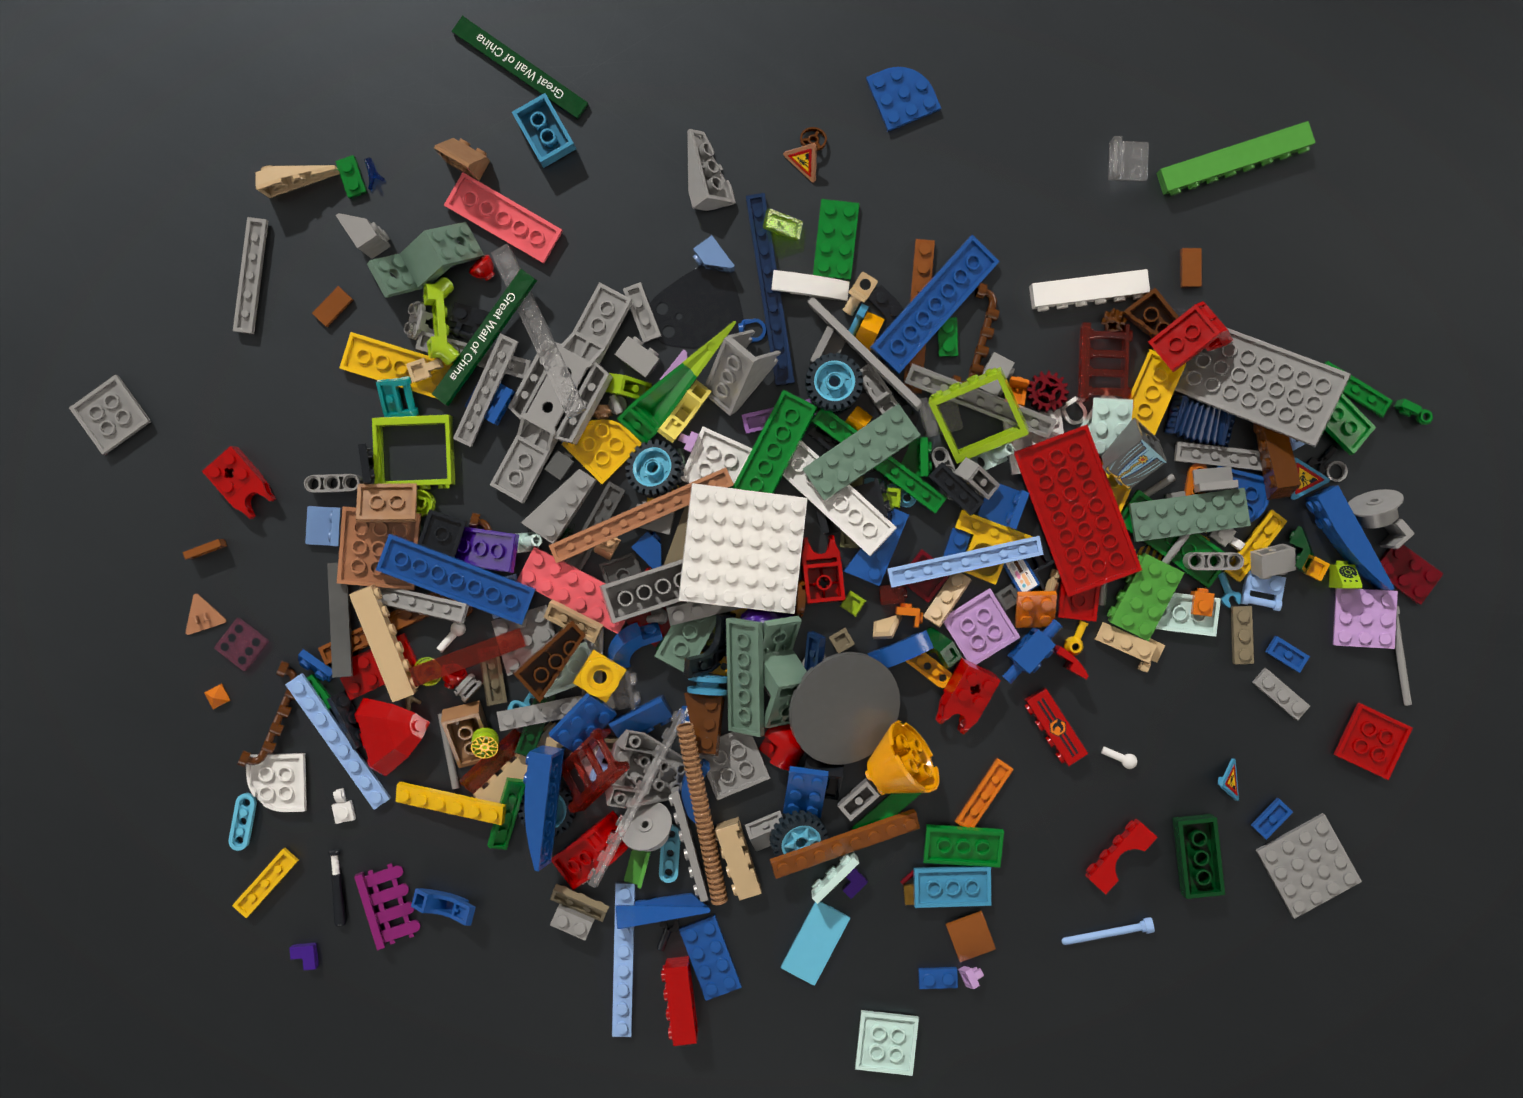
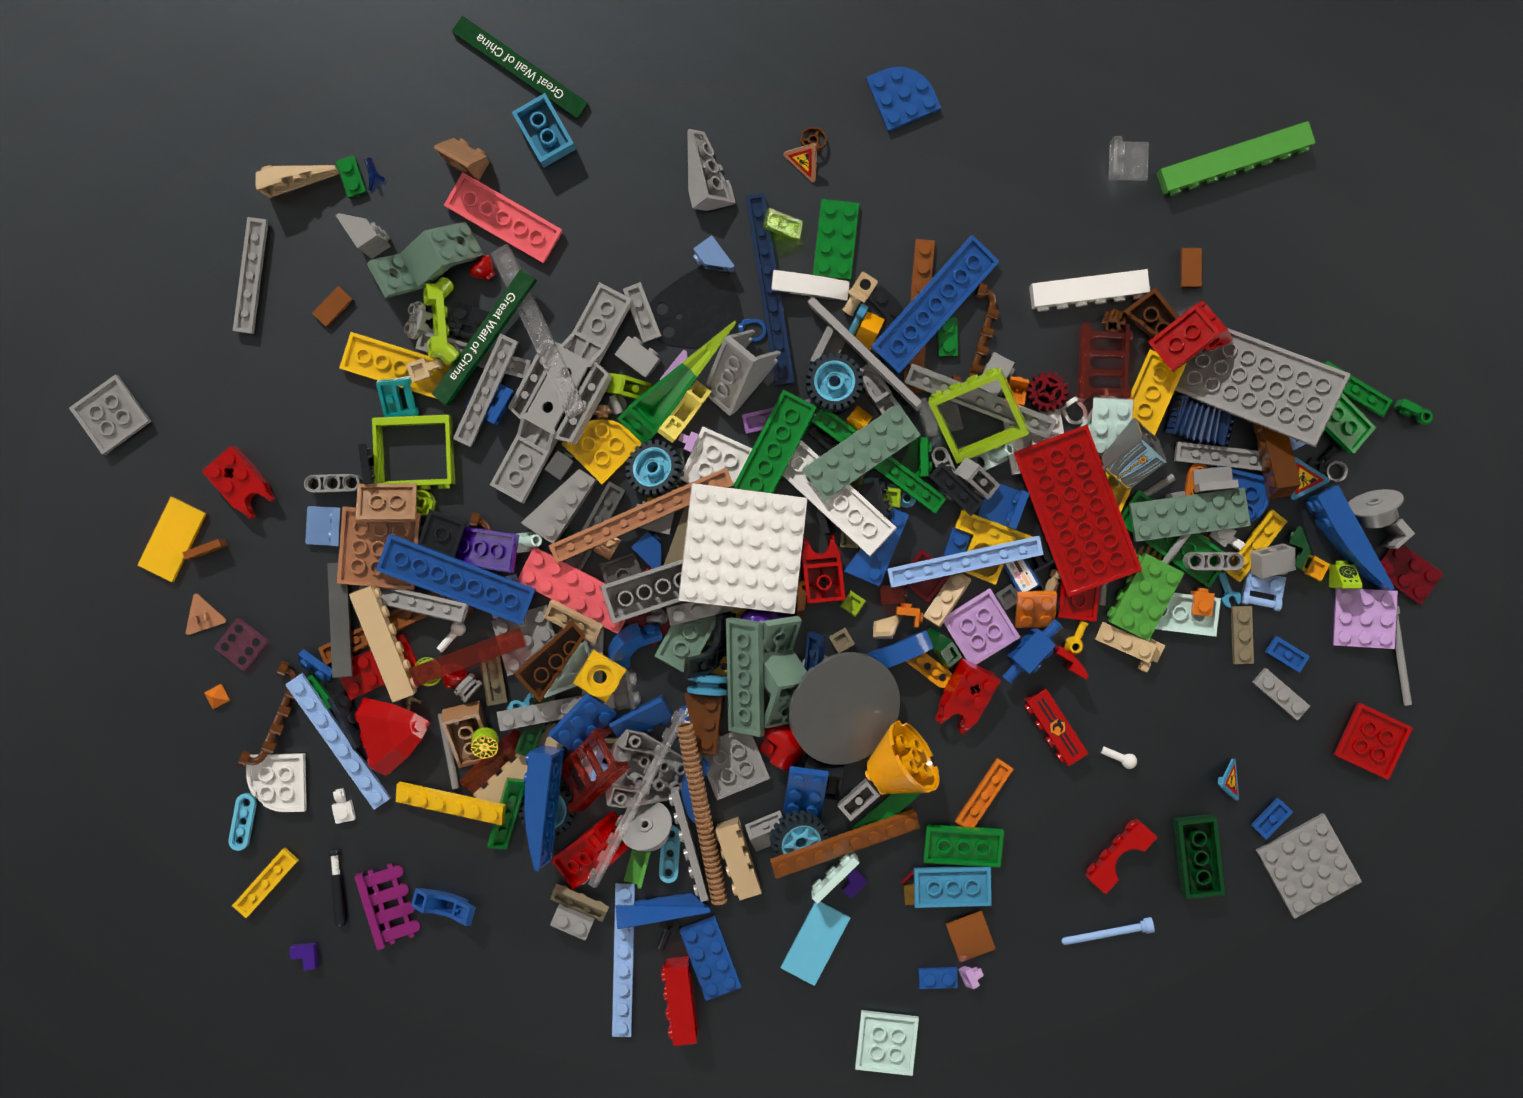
none -> yellow tile [138,497,207,582]

